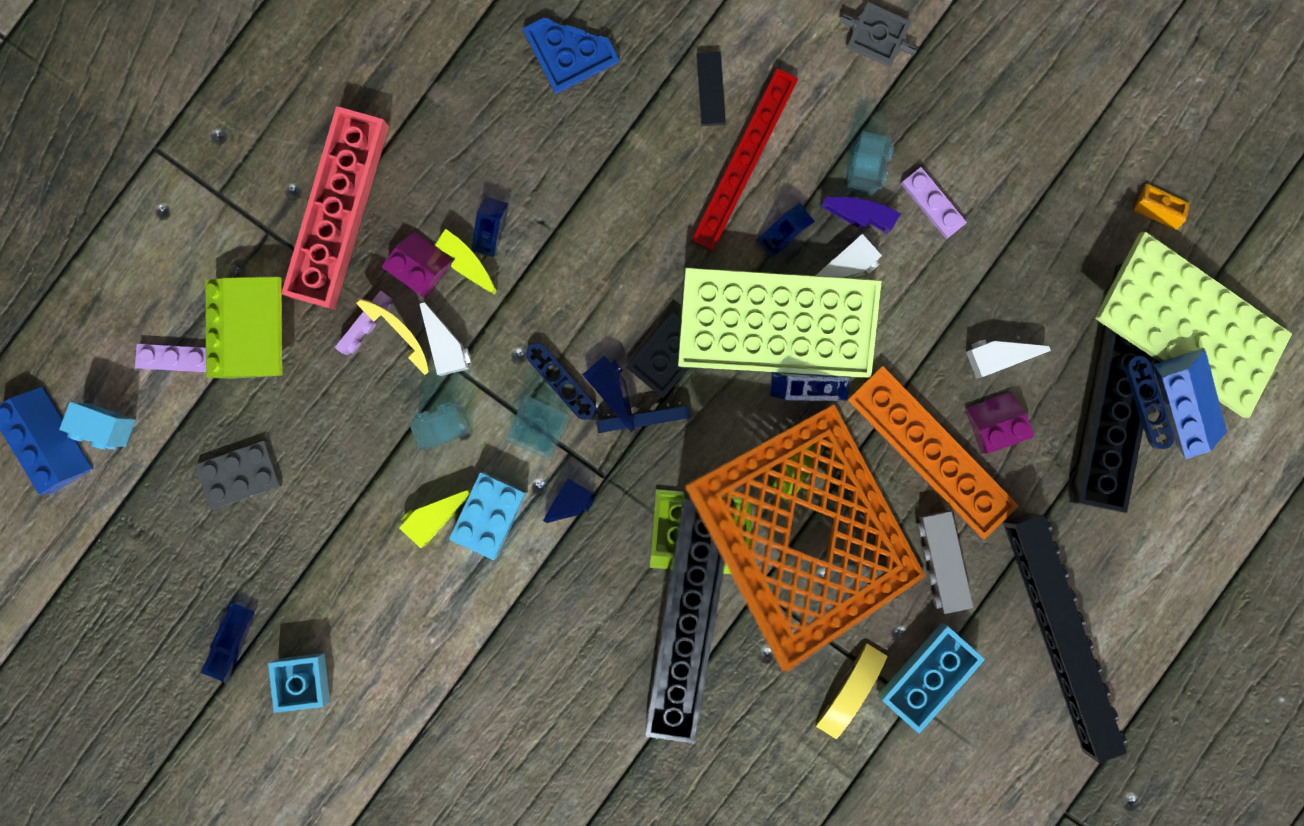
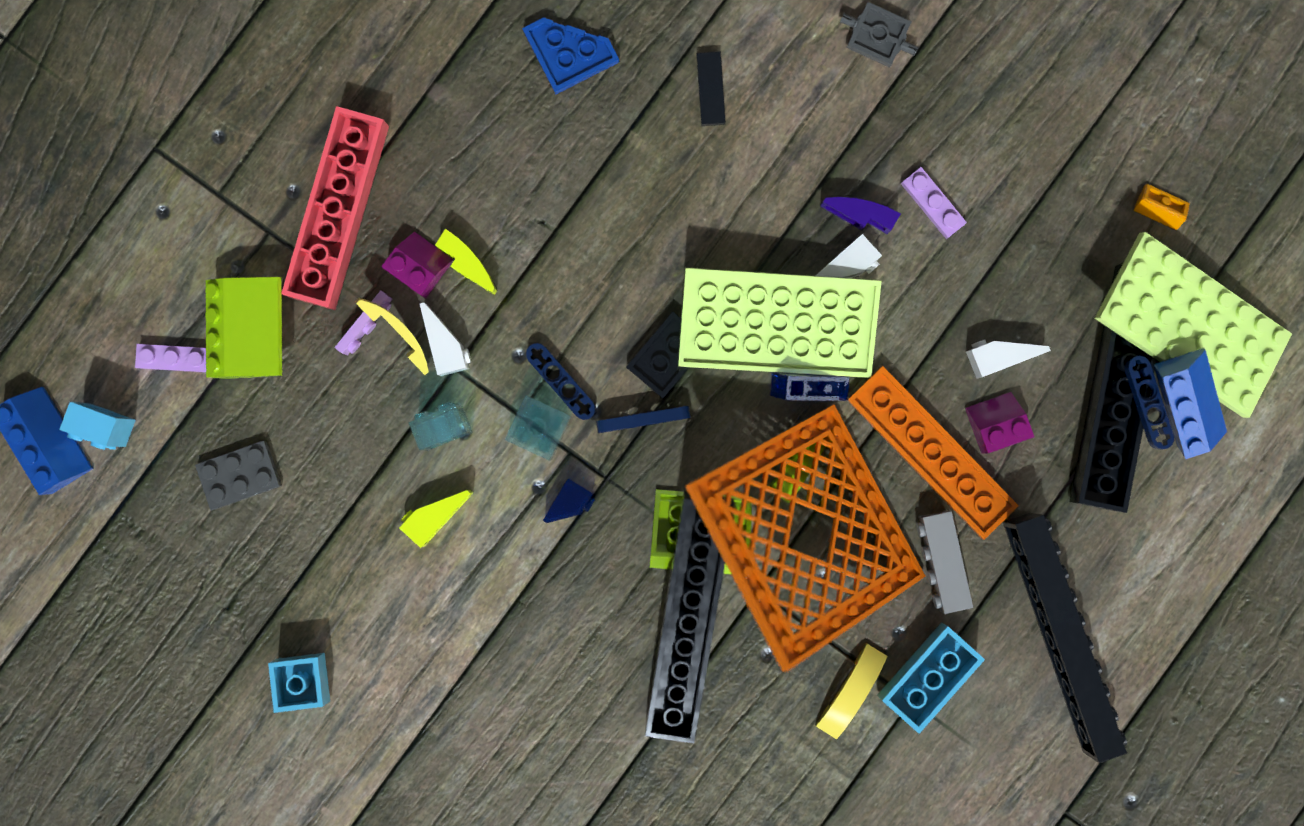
clear blue slope [200,603,255,684] -> none
medium azure brick [449,472,527,560] -> none
clear blue slope [471,196,509,257] -> none
clear blue slope [582,356,635,432] -> none
red plate [691,68,798,252] -> none
clear blue slope [757,203,815,258] -> none
clear light blue brick [845,131,894,196] -> none

